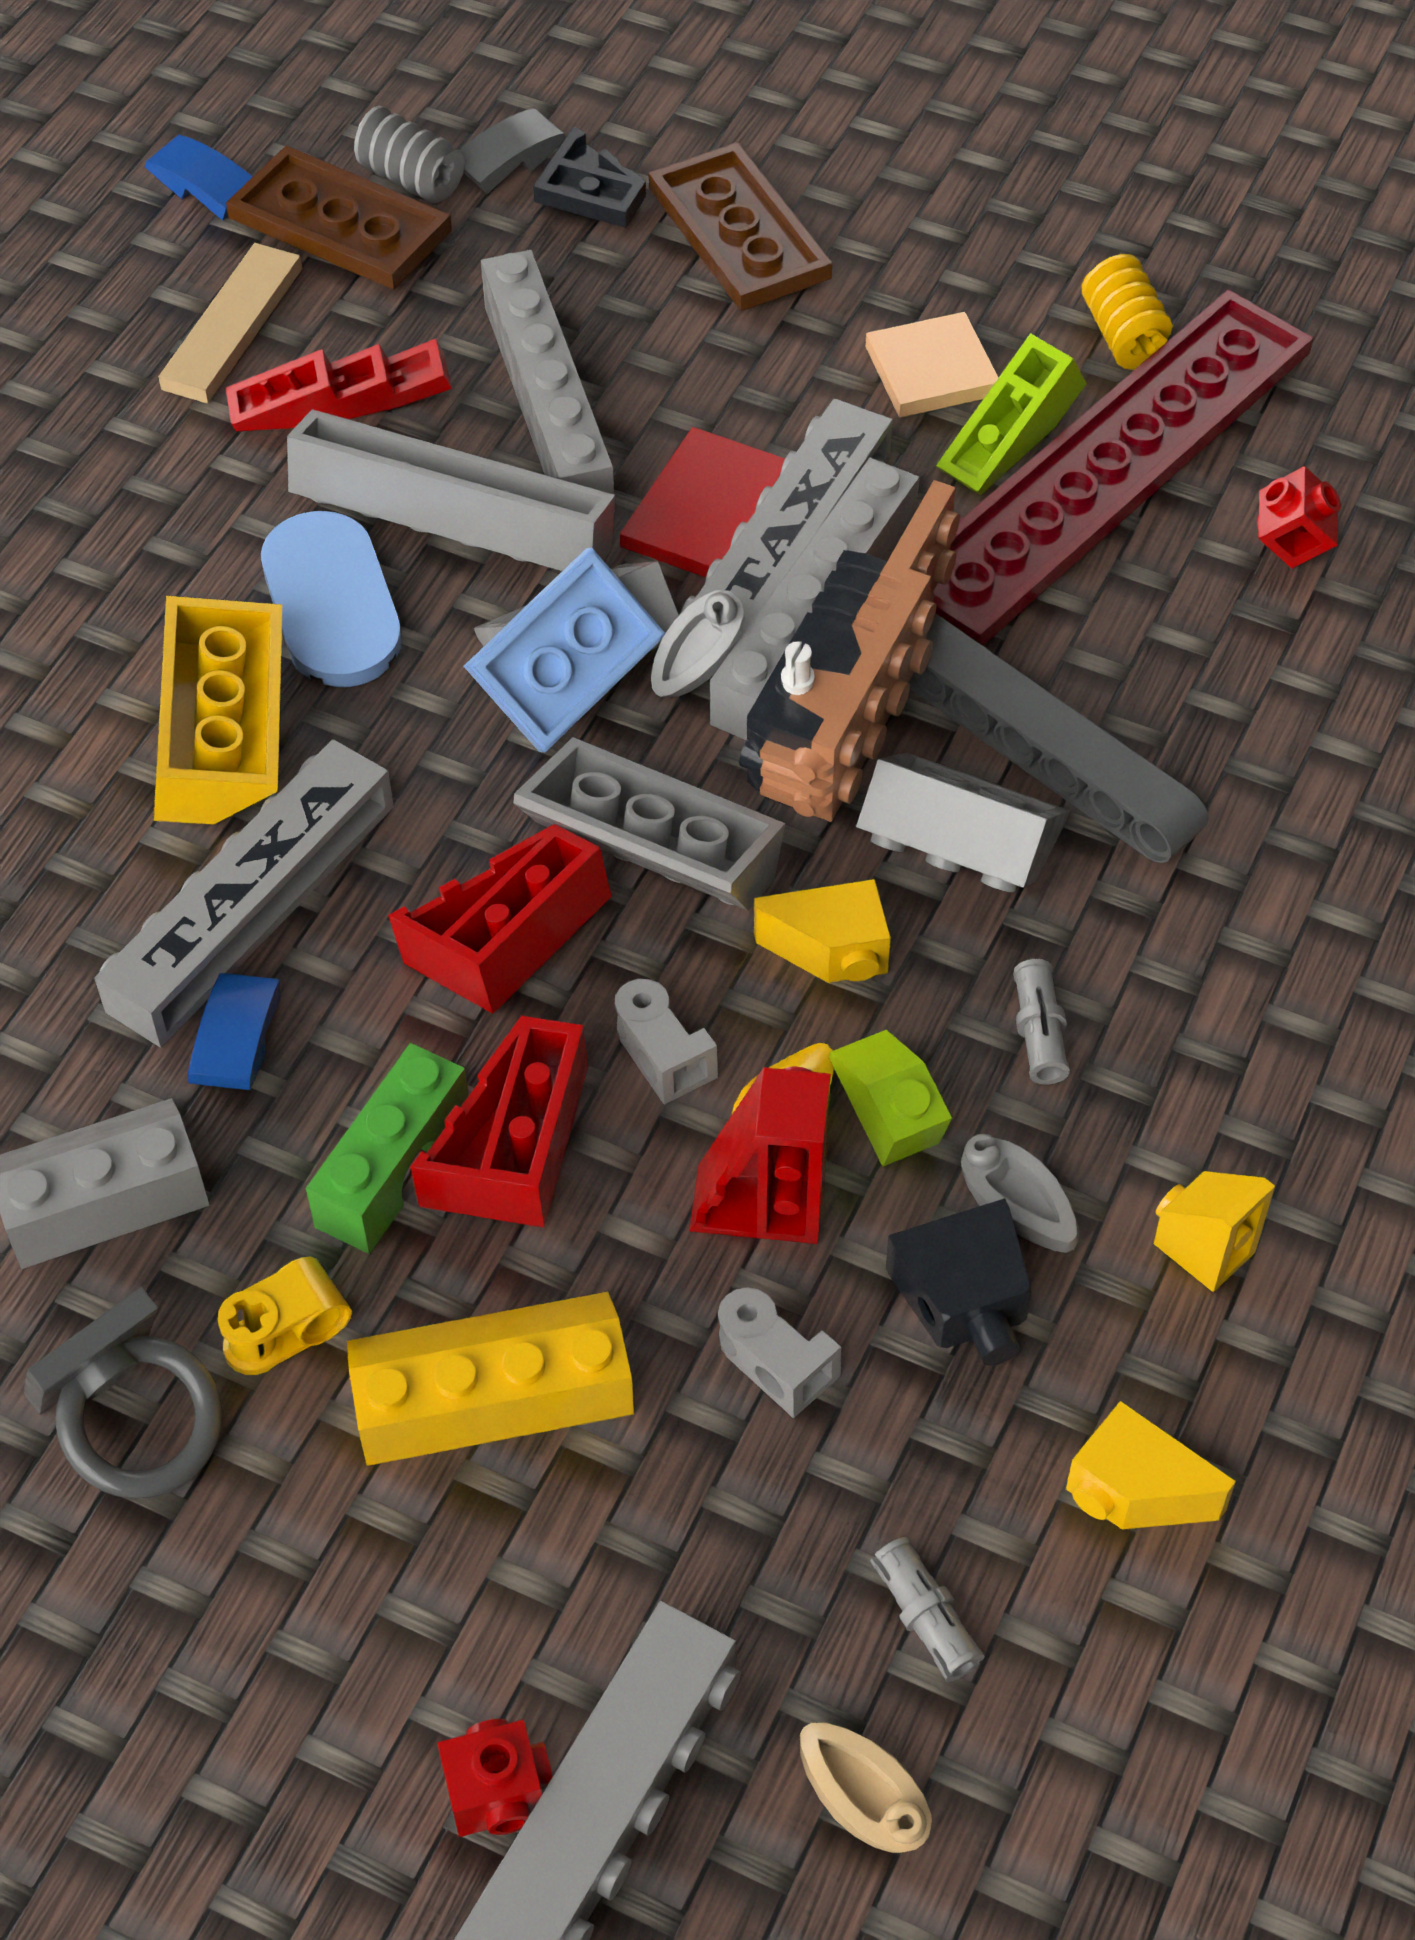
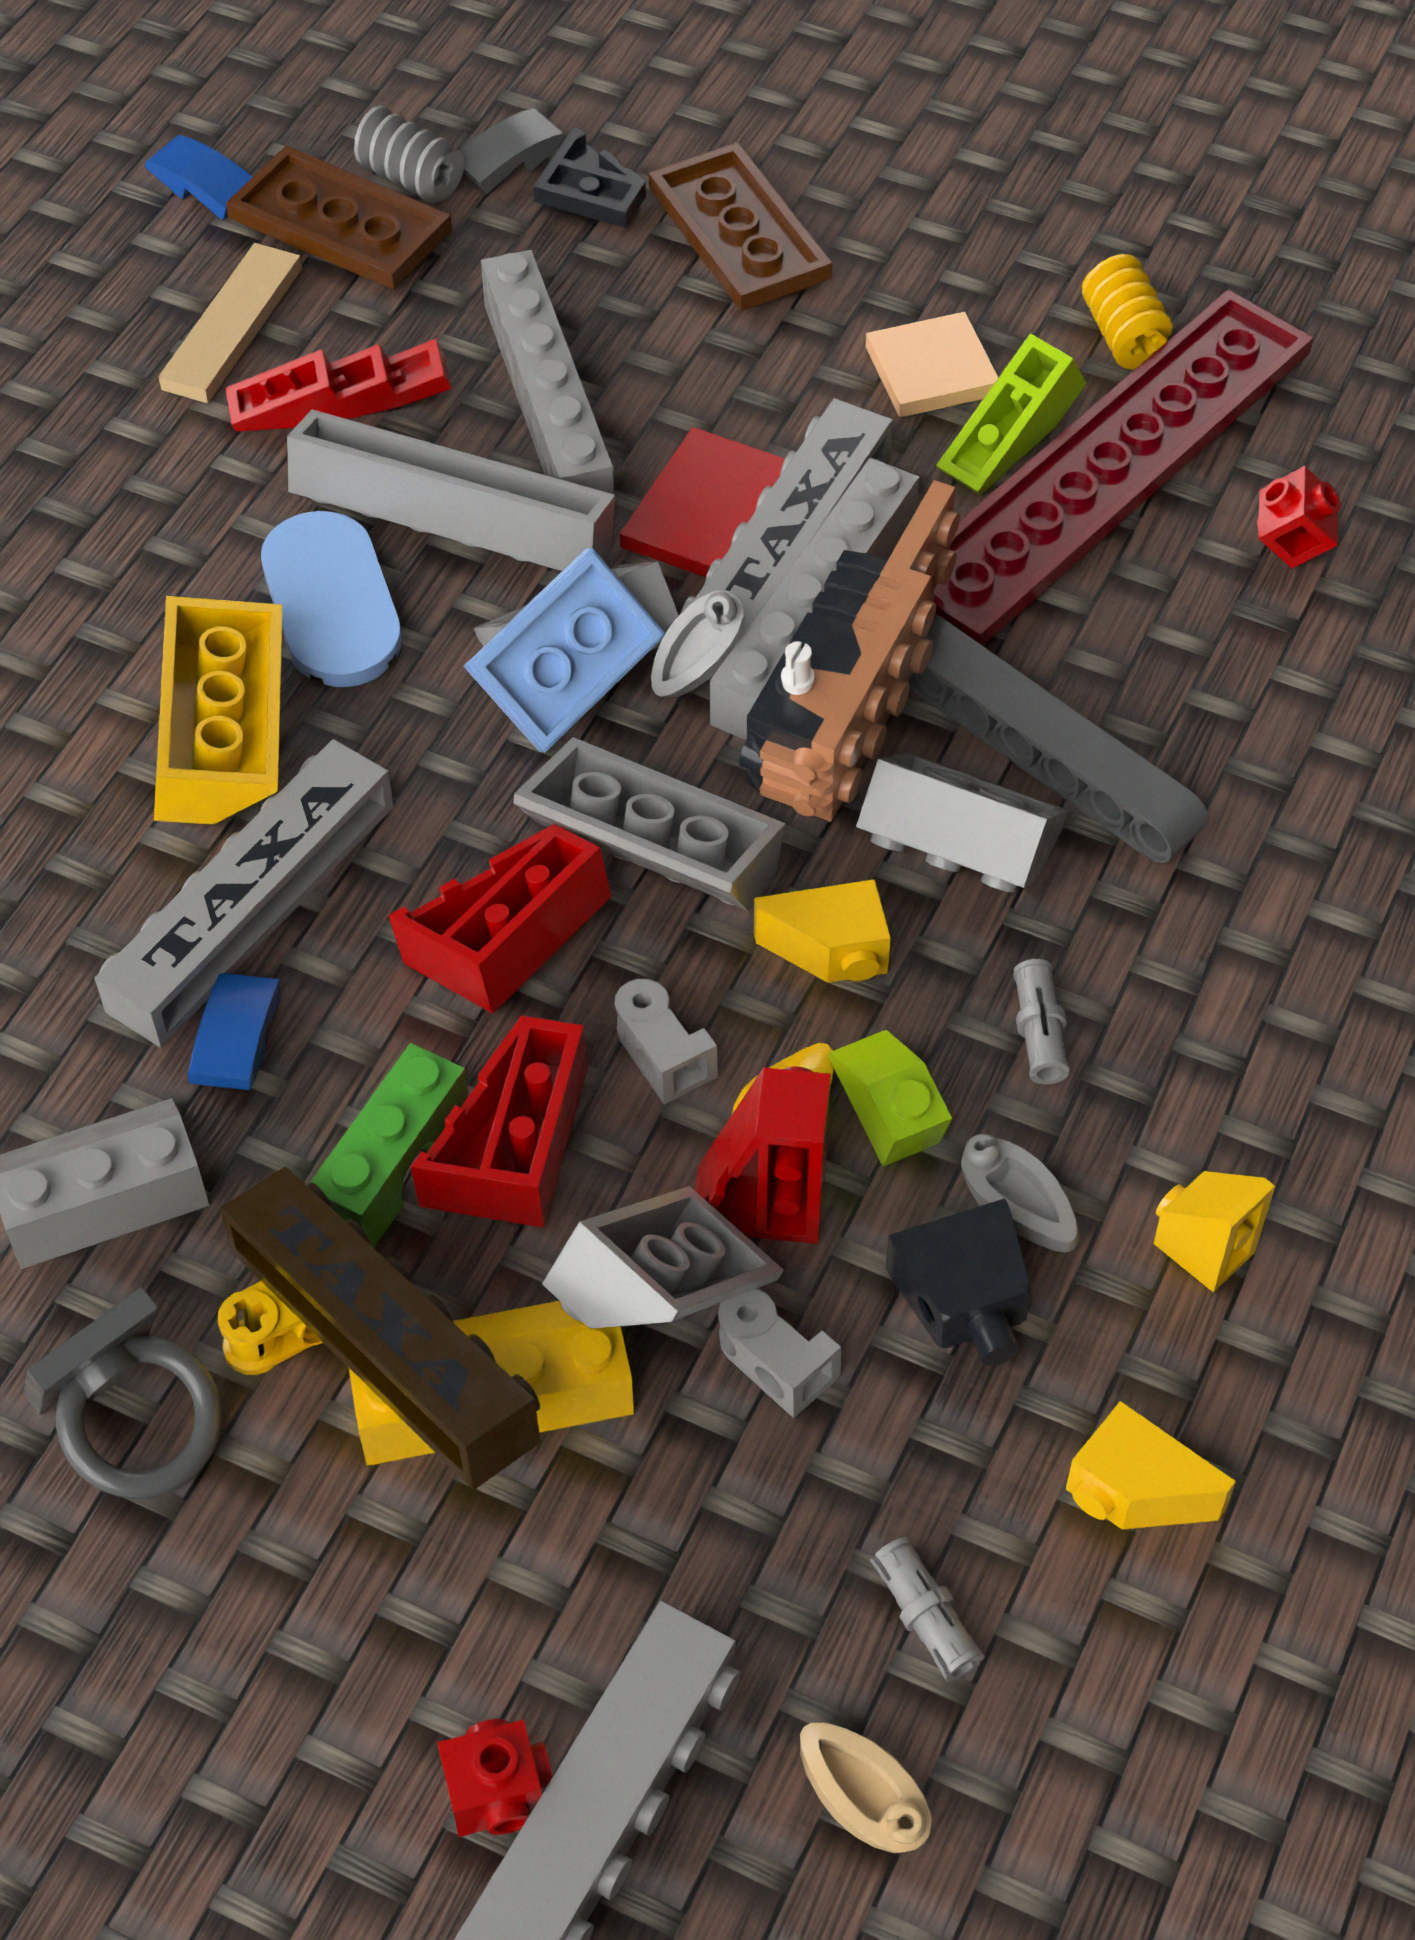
none -> dark brown brick [220,1166,541,1490]
none -> light grey slope [542,1186,784,1329]

